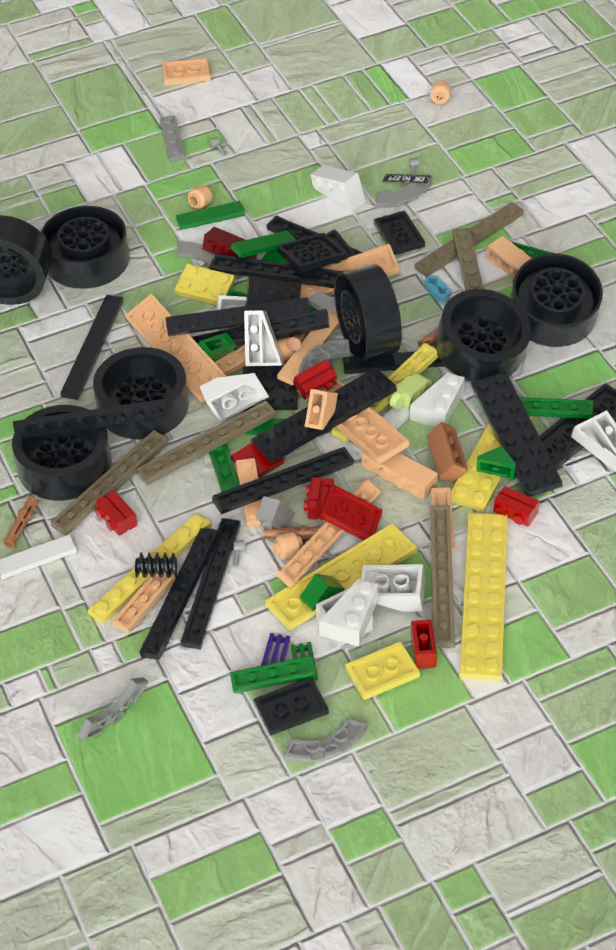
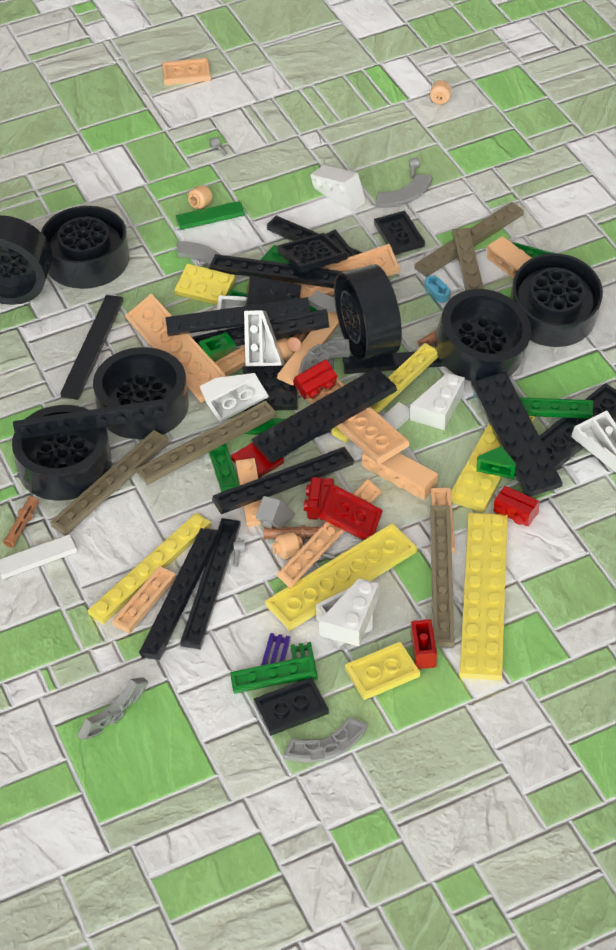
red brick [95,490,137,536] -> none
black piece [135,552,177,578] -> none
light grey plate [160,116,186,162] -> none
dark red brick [202,226,257,259] -> none
green tile [231,231,296,258] -> none
green slope [300,574,344,611] -> none
light nougat slope [305,389,338,430] -> none
white slope [361,564,426,612] -> none
black sticker [382,174,431,184] -> none
yellowish green piece [389,373,433,410] -> none
nougat brick [426,422,468,483] -> none

